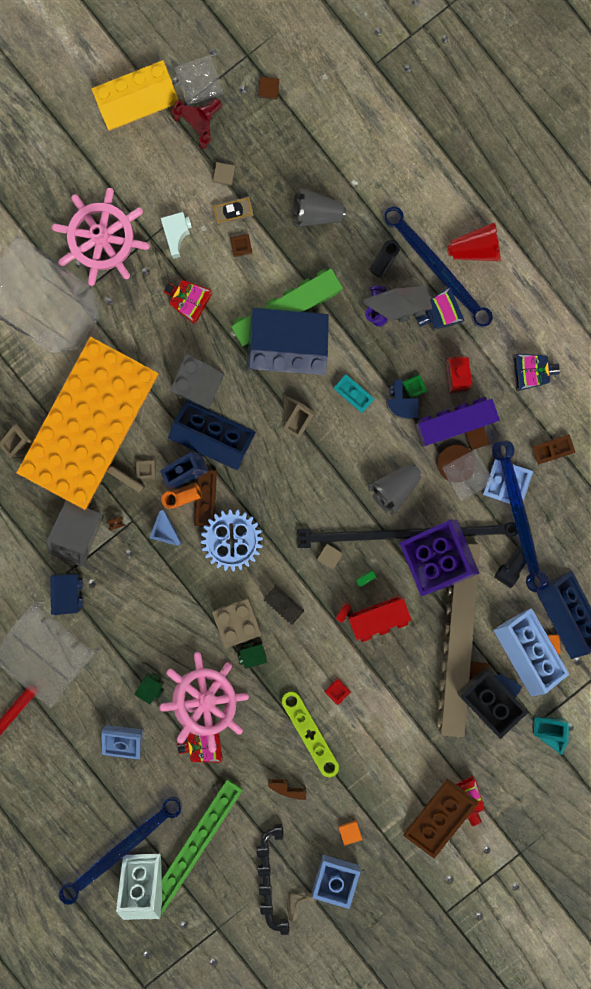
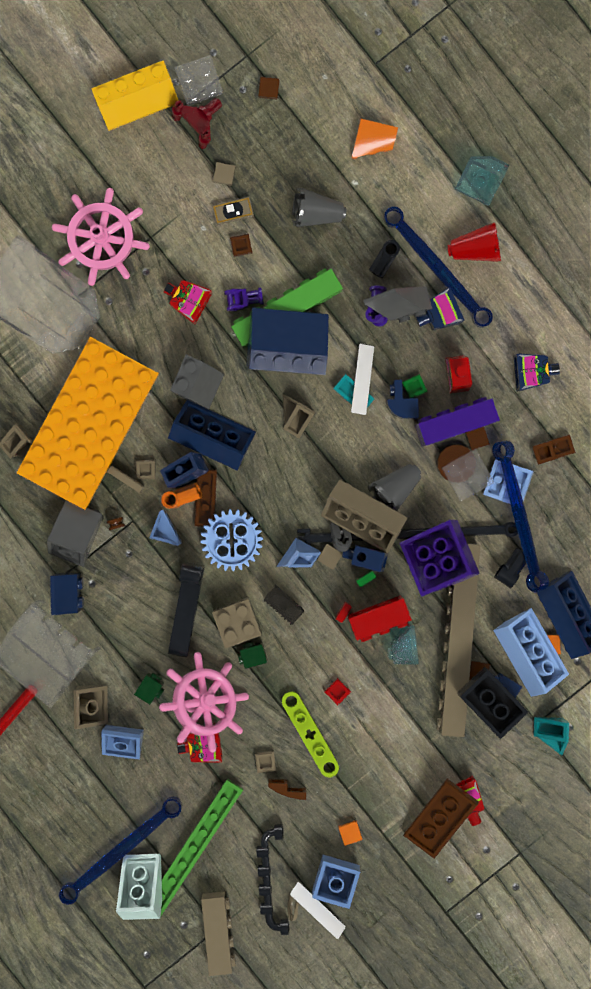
light aqua arch [161,212,192,259] -> none
none -> dark tan slope [74,686,108,729]
none -> black beam [168,562,205,657]
none -> dark tan brick [201,891,236,976]
none -> dark purple connector [224,288,264,311]
none -> dark tan tile [255,751,276,773]
none -> medium blue slope [276,538,321,567]
none -> white sticker [290,882,345,939]
none -> dark tan brick [321,480,407,553]
none -> dark grey beam [330,522,352,552]
none -> dark blue torso [342,546,388,572]
none -> white sticker [351,344,374,415]
none -> orange slope [352,119,398,159]
none -> clear light blue slope [387,621,419,665]
none -> clear light blue slope [455,156,509,206]

